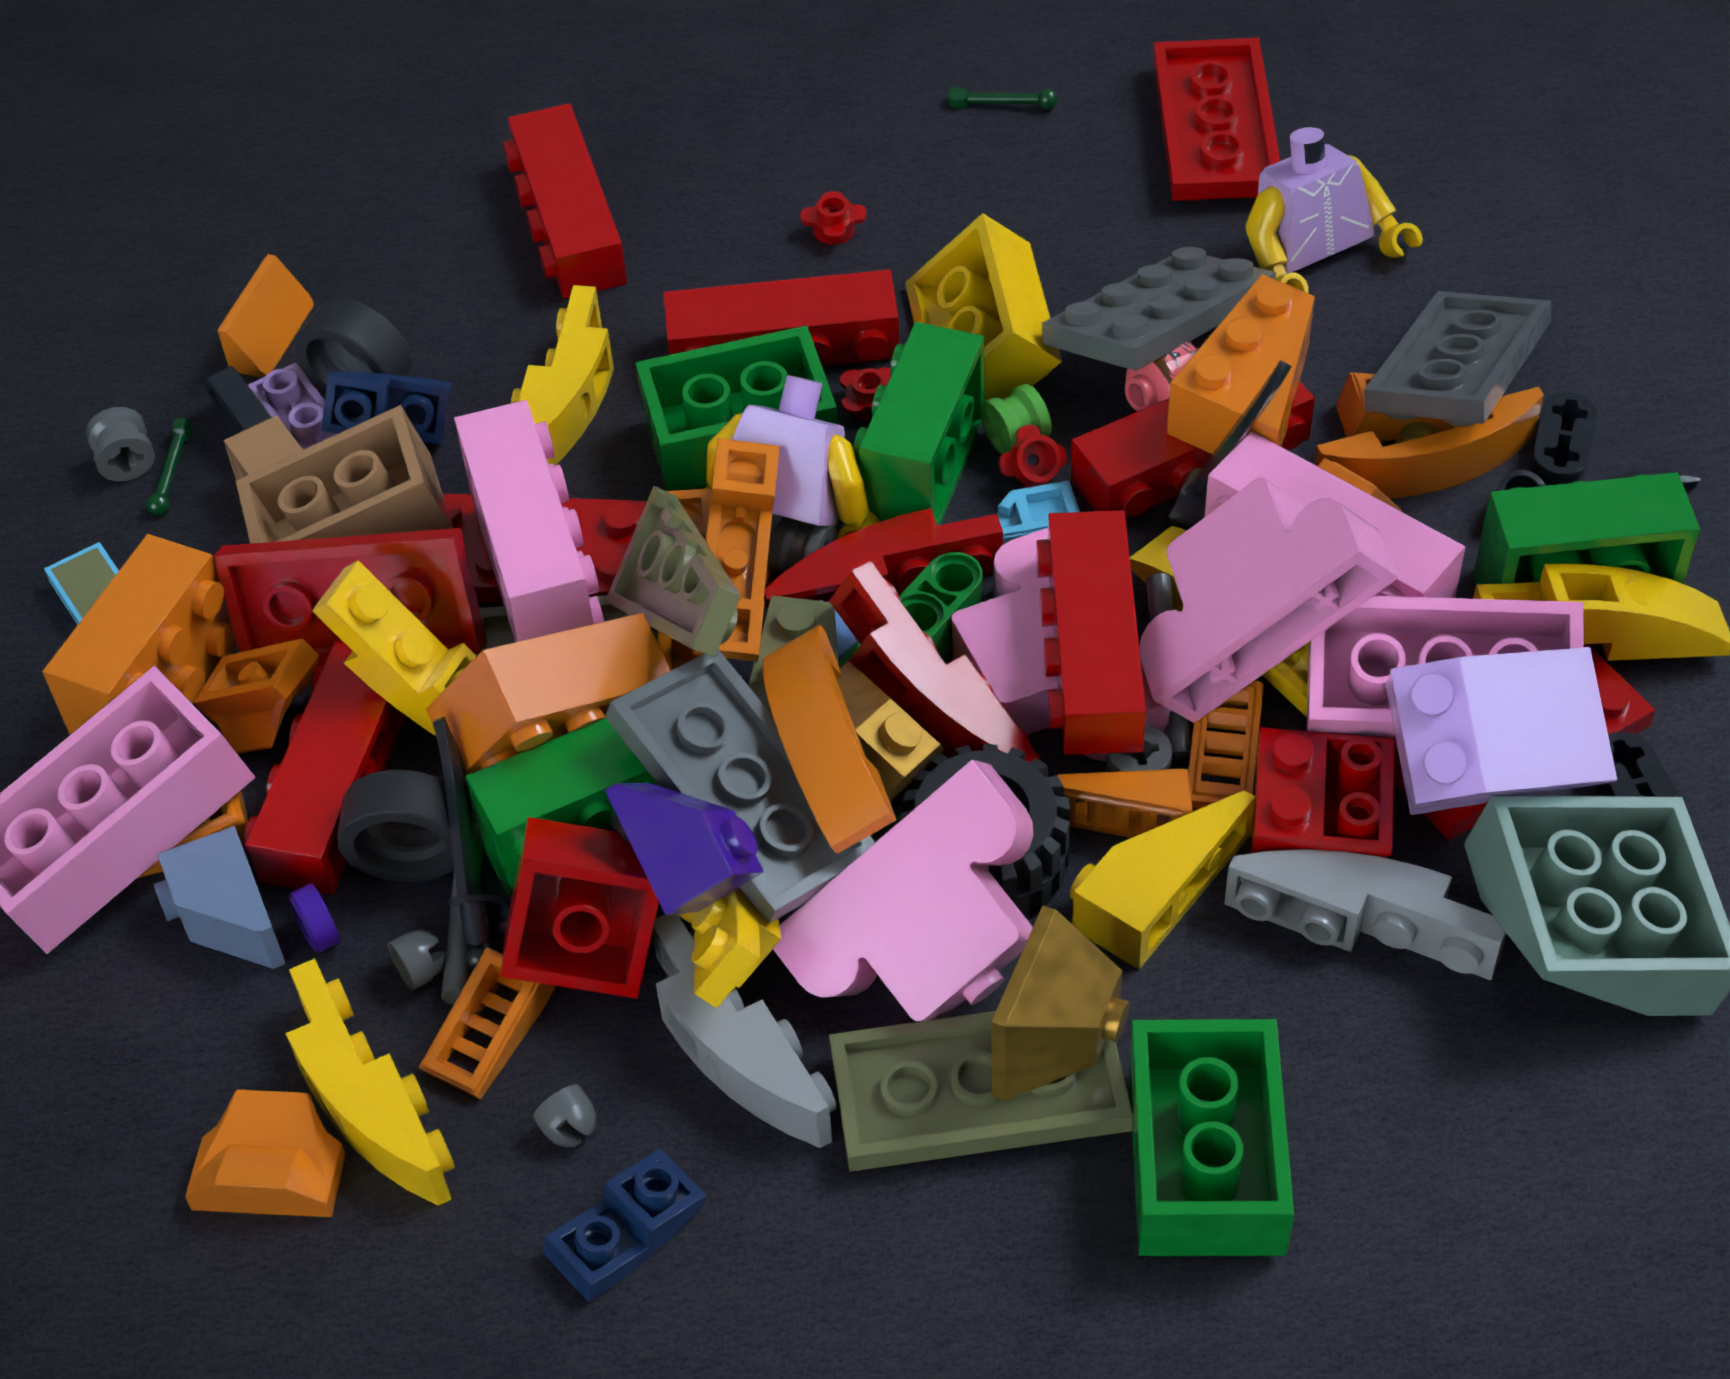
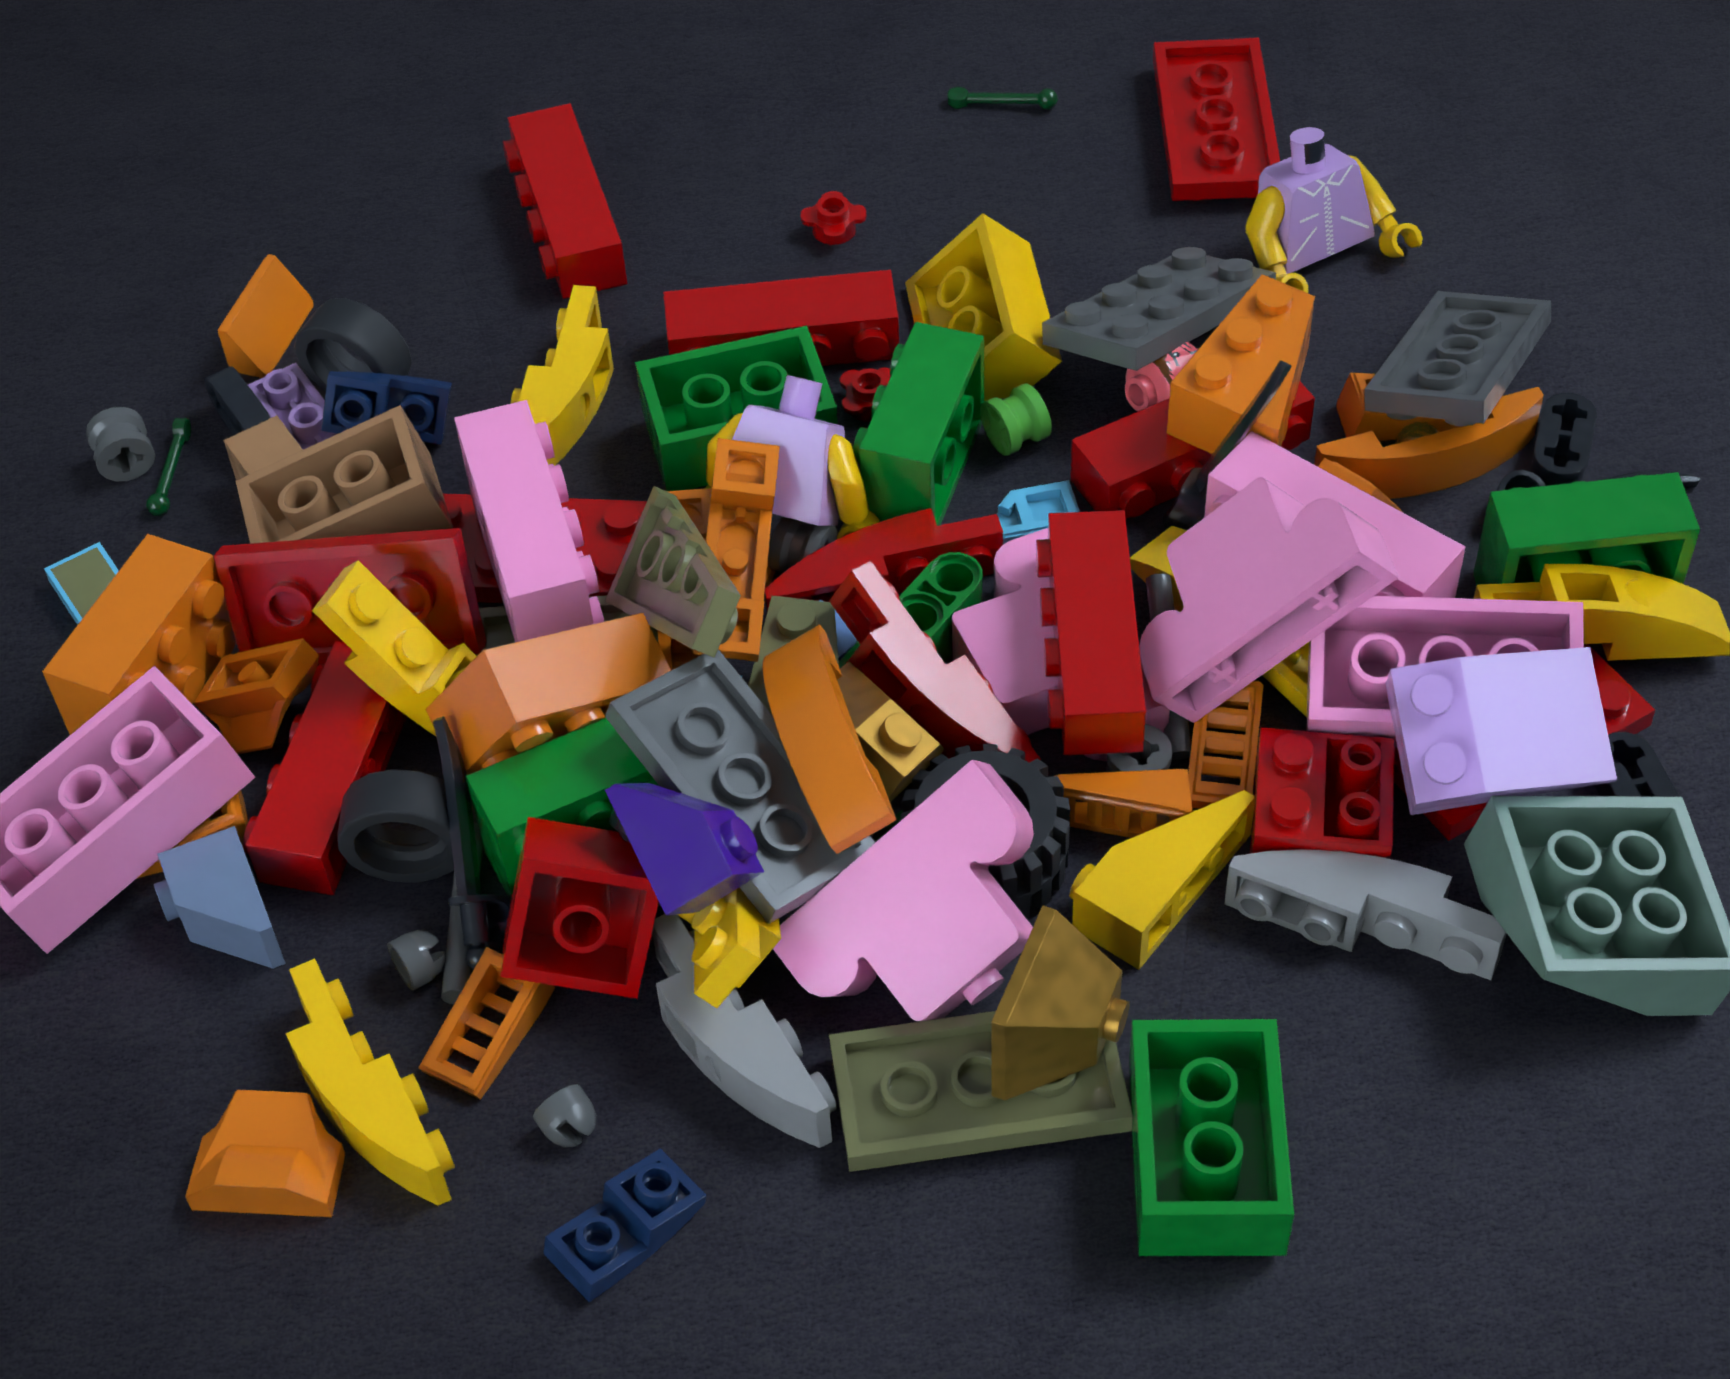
dark purple tile [288,883,341,954] -> none
red plate [998,425,1067,488] -> none

